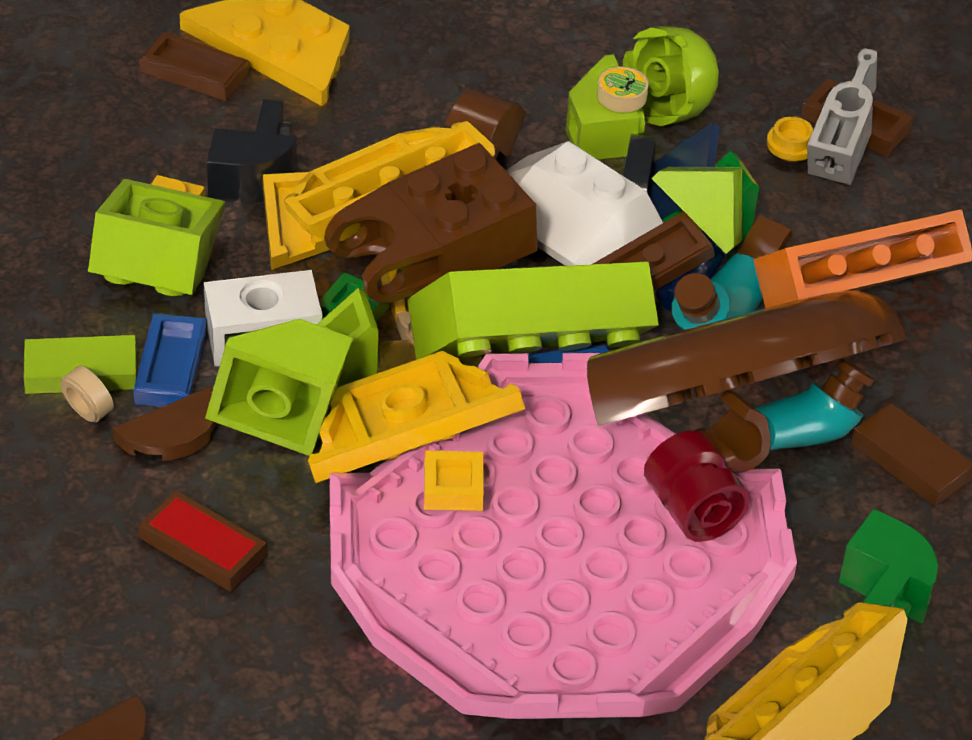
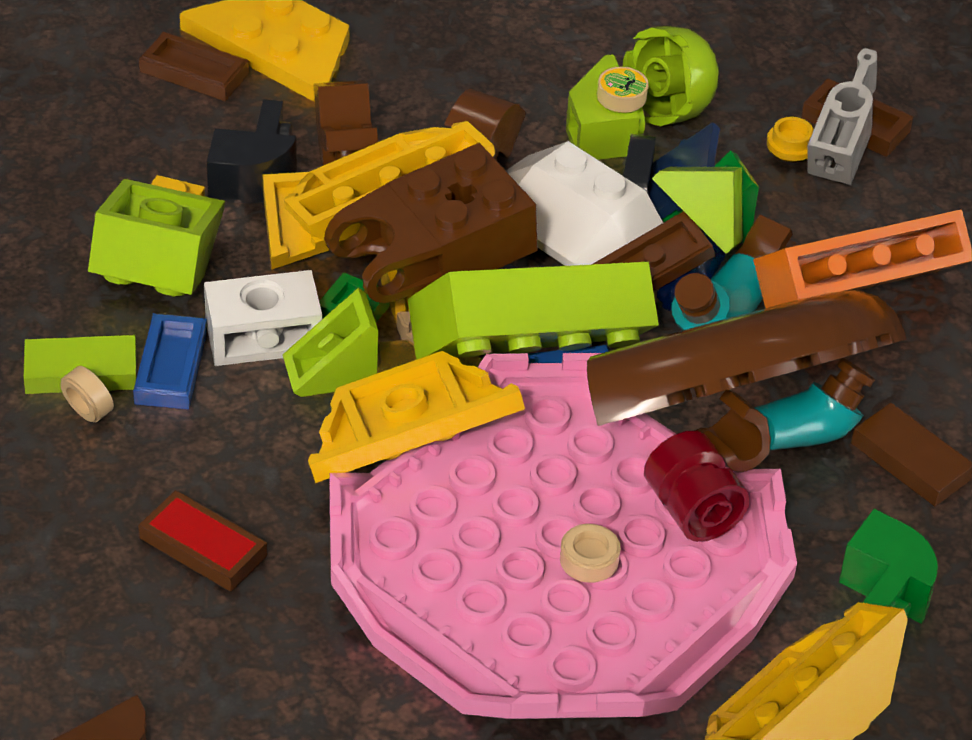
reddish brown tile [113,386,217,461] -> none
lime slope [205,318,353,456] -> none
yellow plate [424,450,484,511] -> none
none -> reddish brown brick [313,80,378,166]
none -> tan tile [560,524,621,583]

